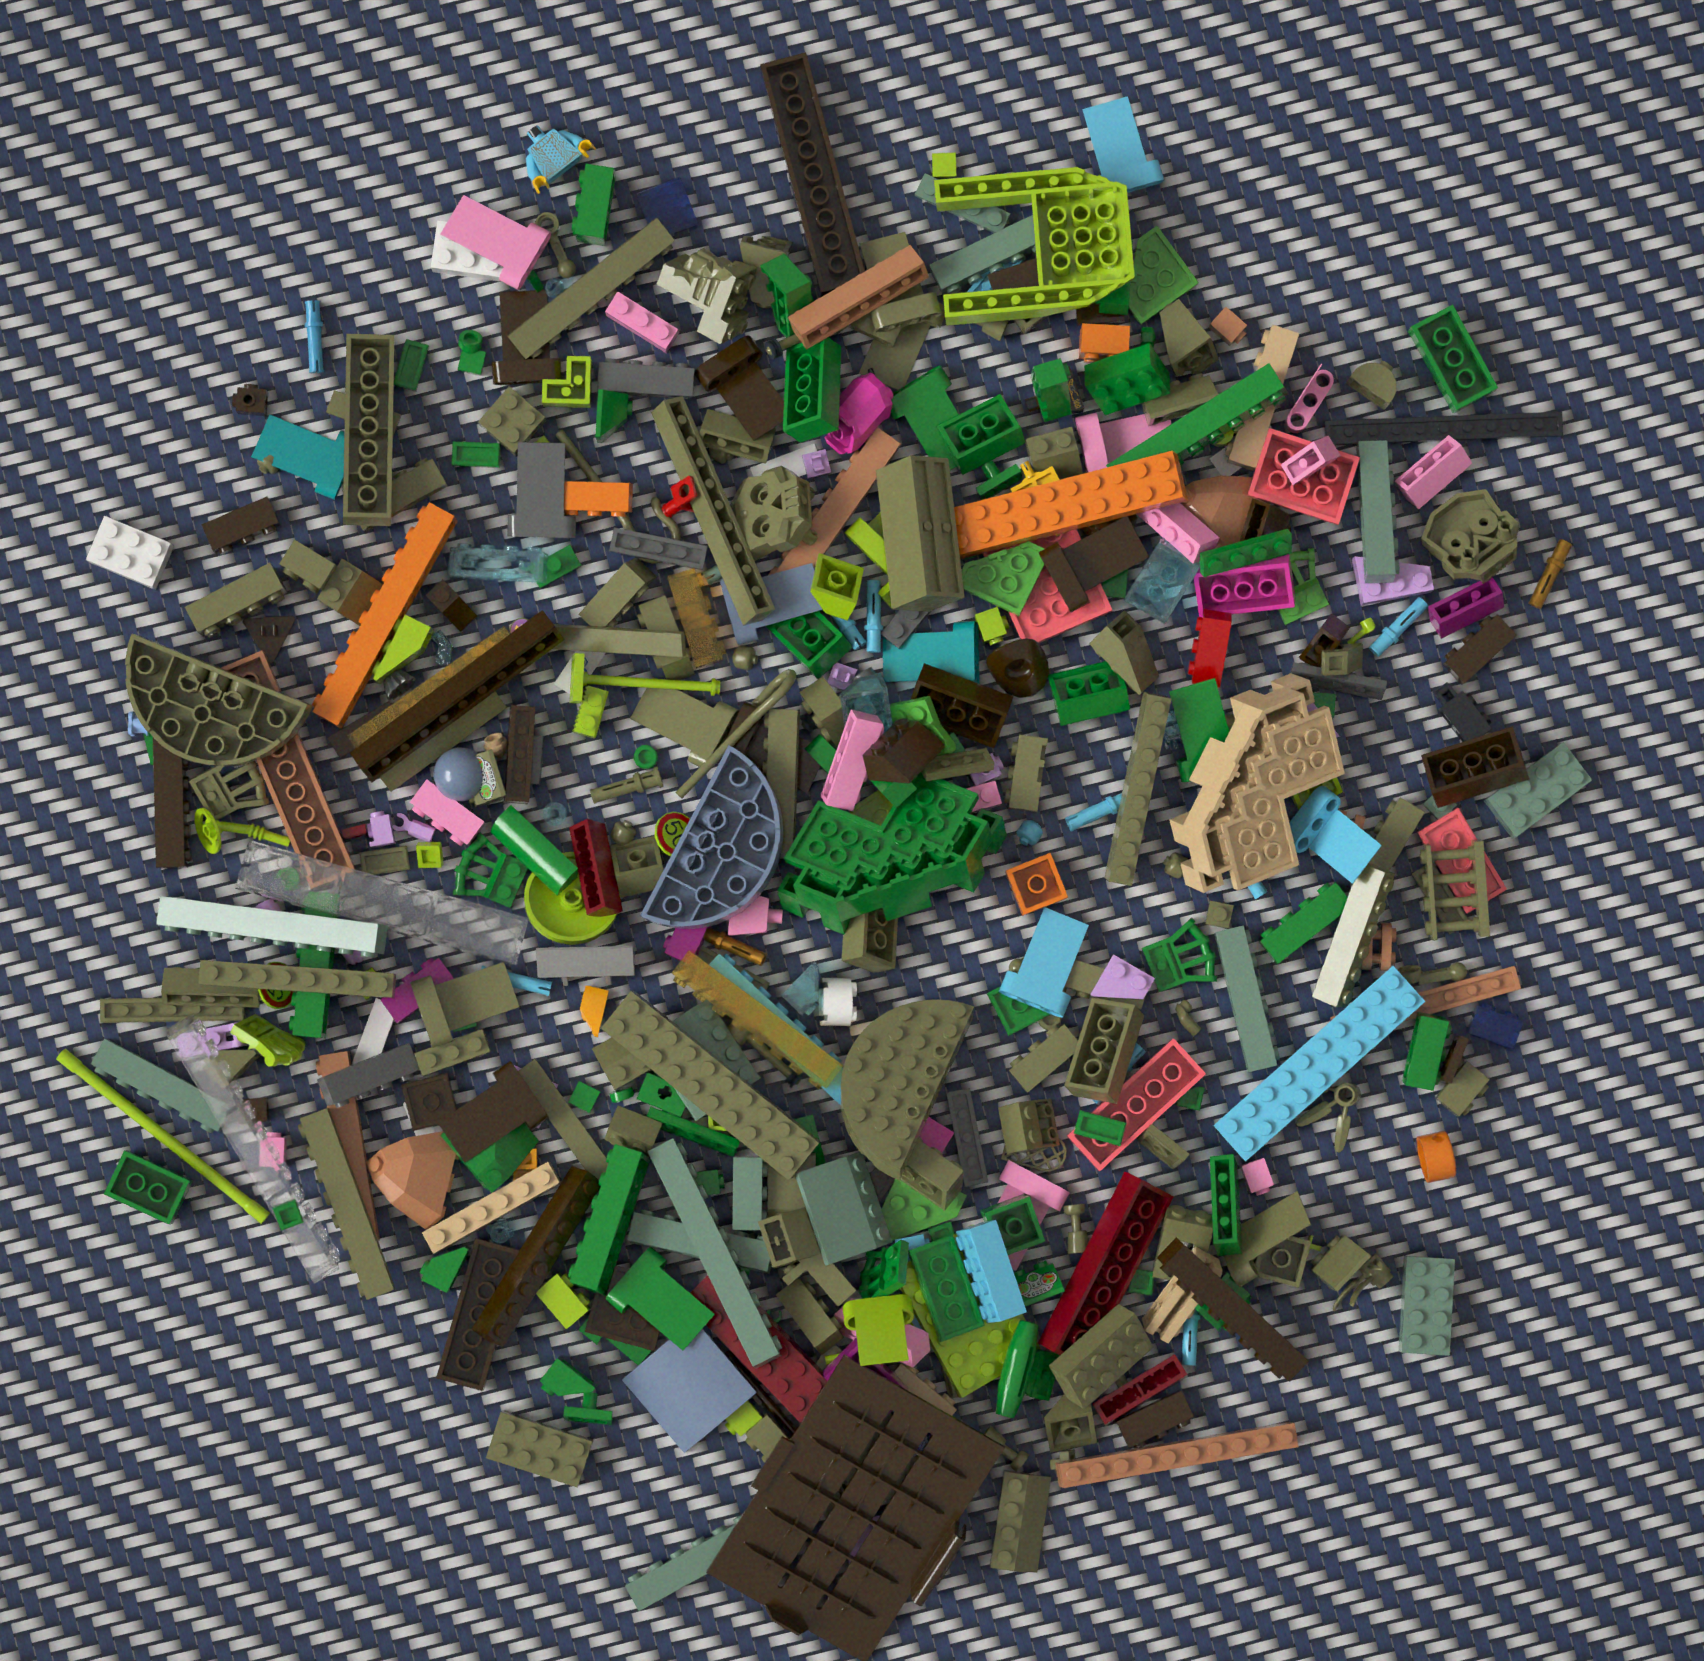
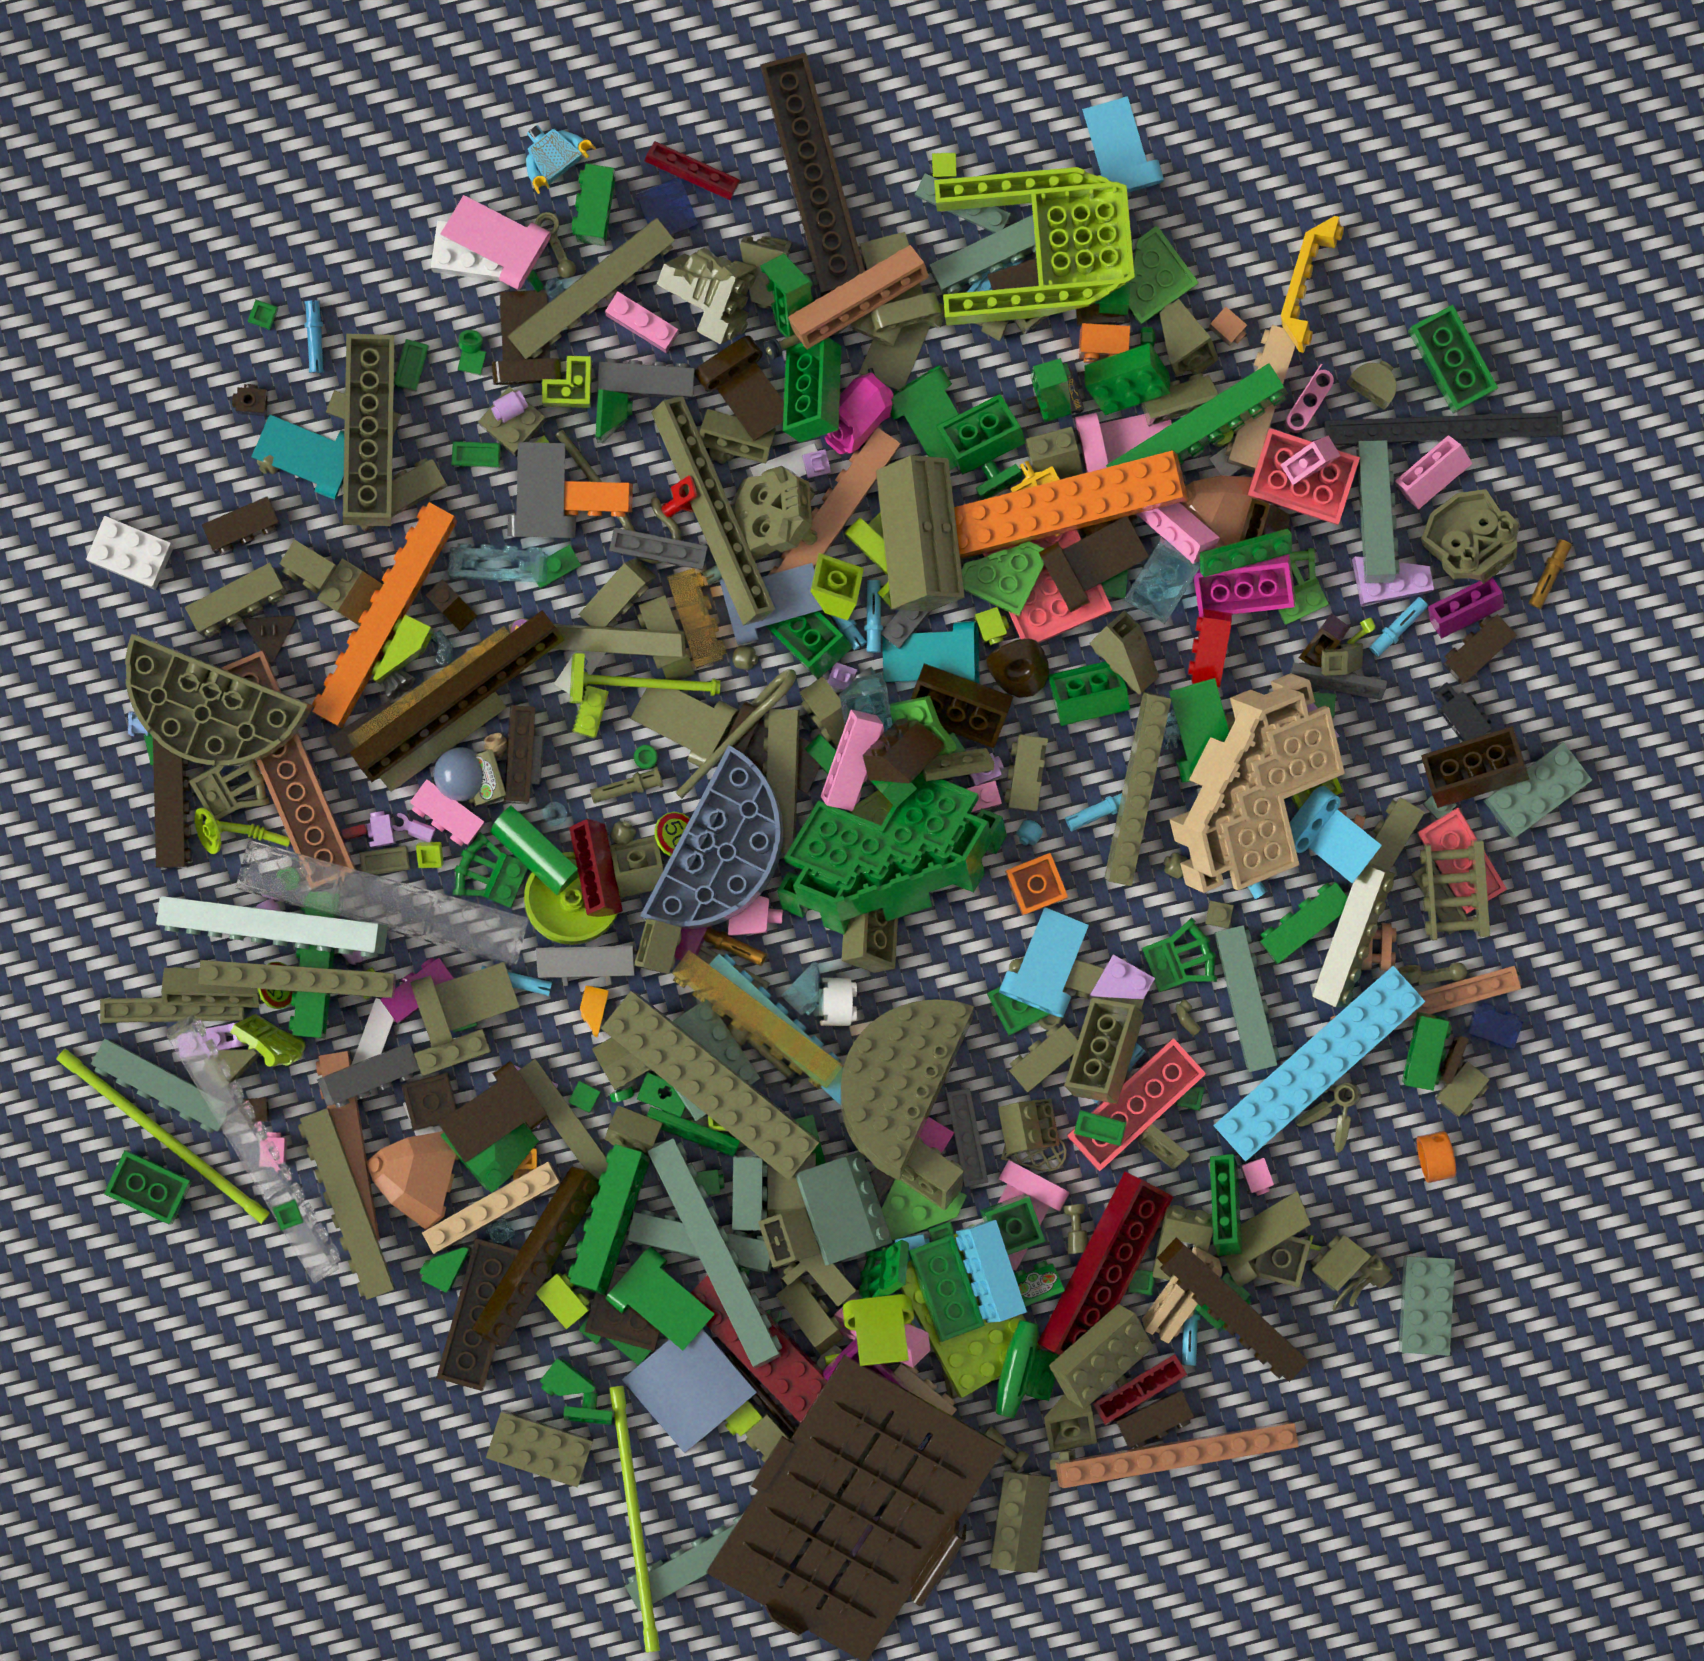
none -> green tile [247,299,279,331]
none -> lavender brick [491,390,528,423]
none -> lime piece [609,1386,660,1653]
none -> olive slope [634,919,682,974]
none -> dark red tile [644,141,740,200]
none -> yellow slope [1281,216,1344,353]

